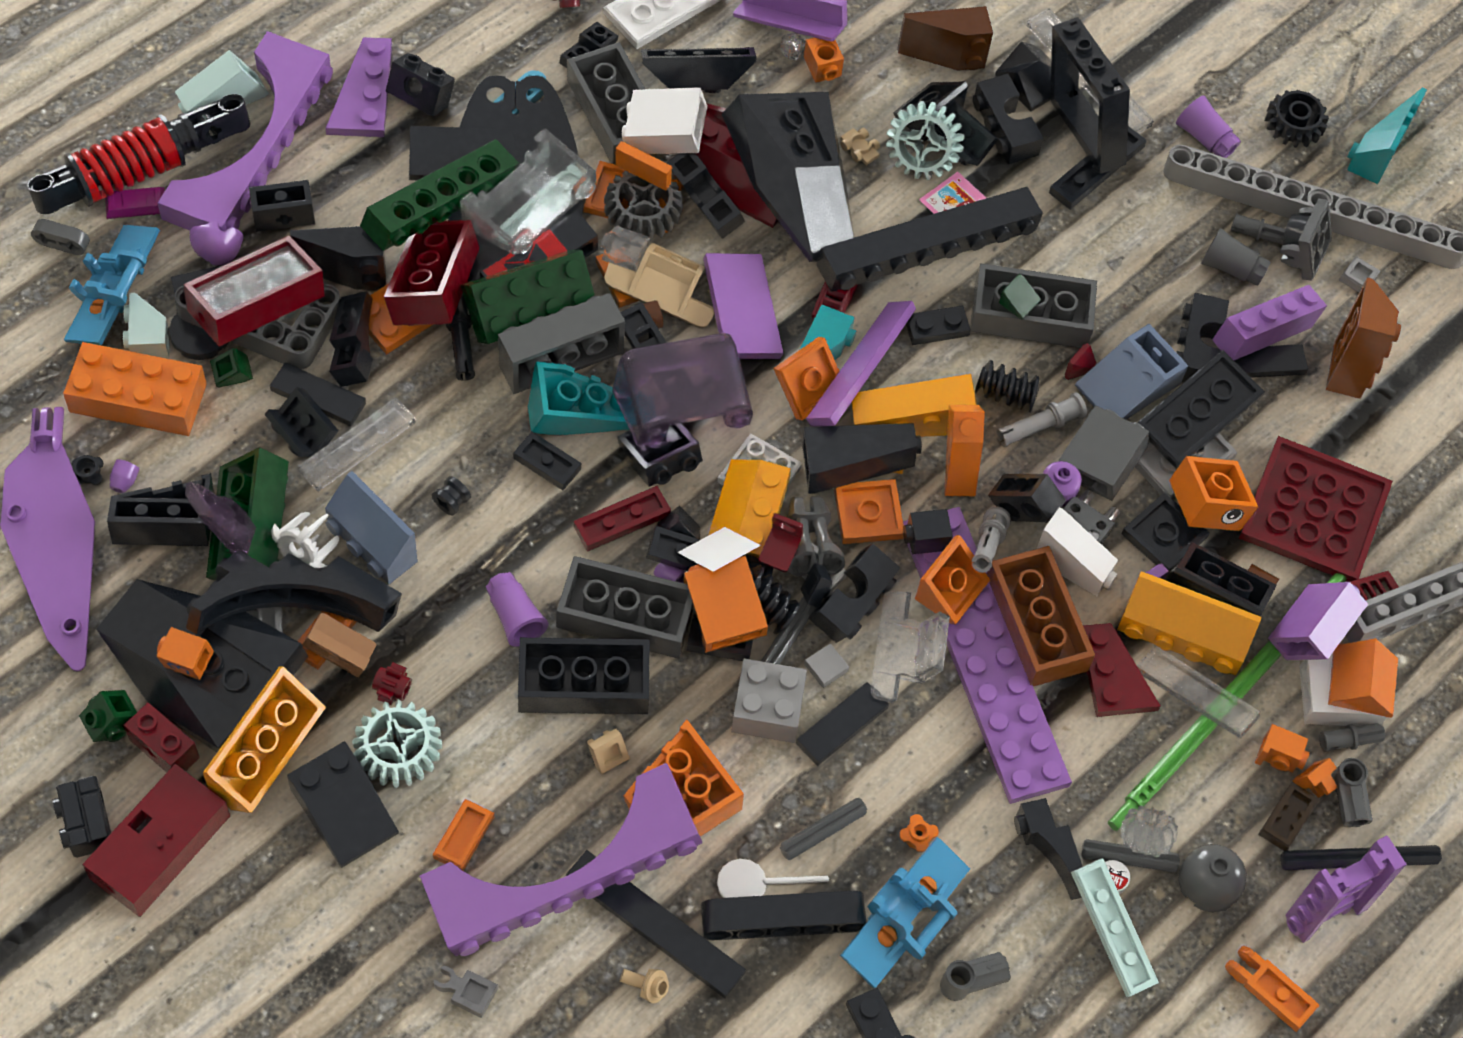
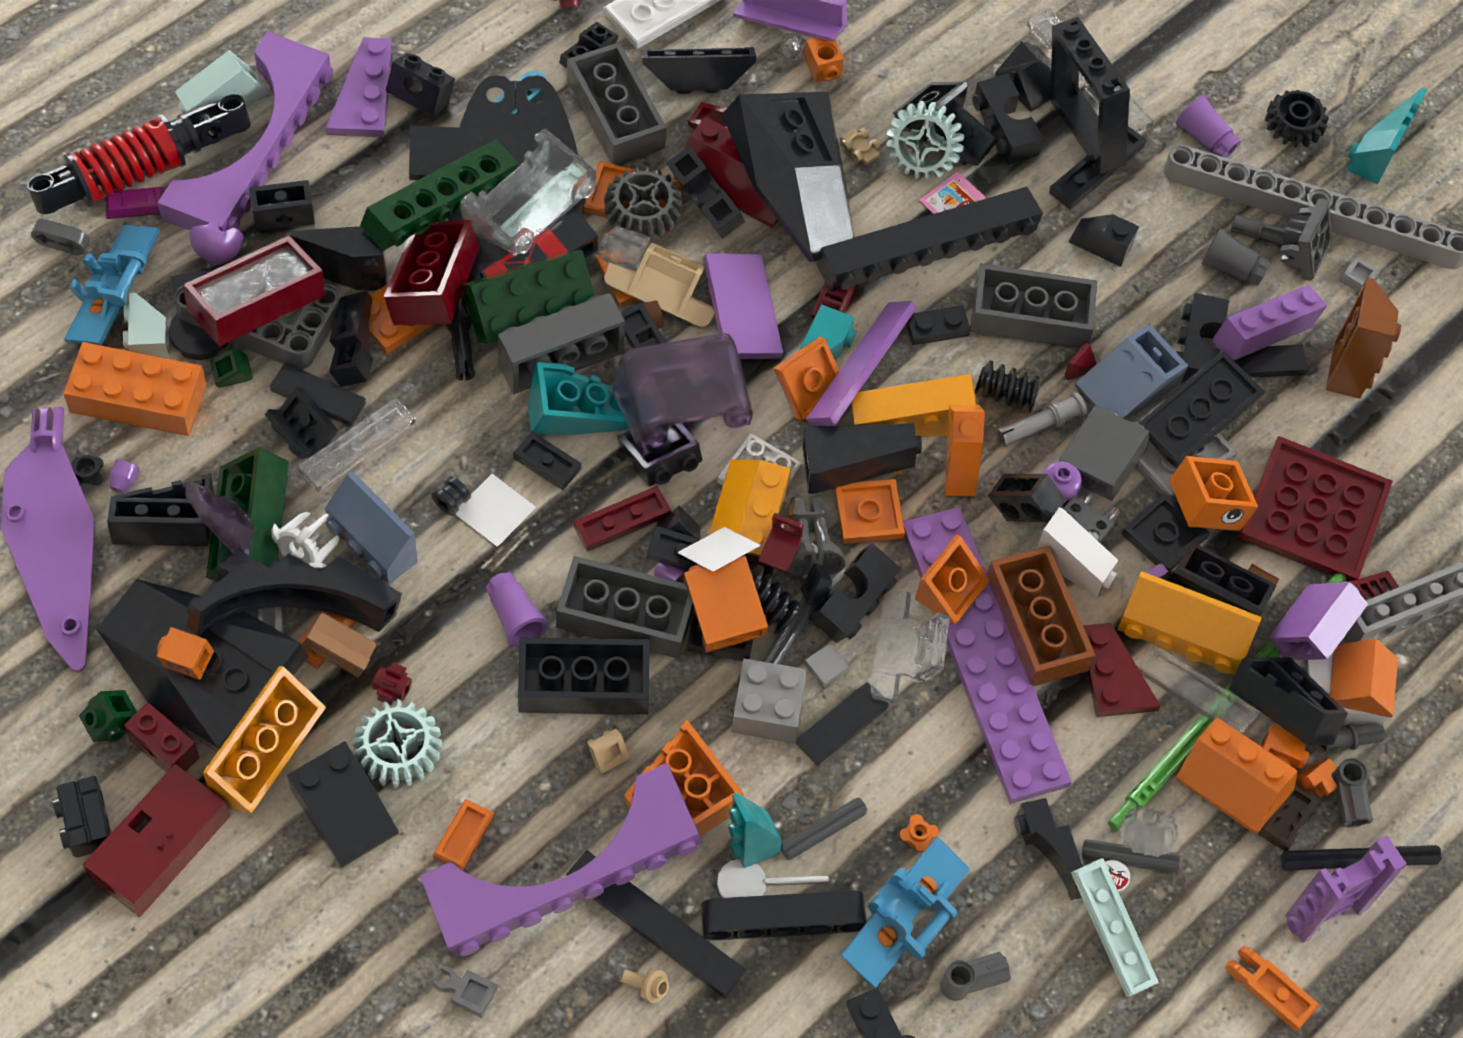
orange tile [615,141,672,191] -> none
white brick [622,88,707,154] -> none
reddish brown slope [897,6,993,71] -> none
black brick [903,509,953,555] -> none
light grey pin [972,507,1011,573] -> none
slope [999,274,1041,320] -> none
dark grey cylinder [1178,844,1247,913] -> none
none -> white sticker [455,474,536,547]
none -> teal slope [728,793,781,868]
none -> black slope [1069,214,1139,267]
none -> orange slope [1176,717,1298,835]
none -> black wedge [1228,657,1348,747]

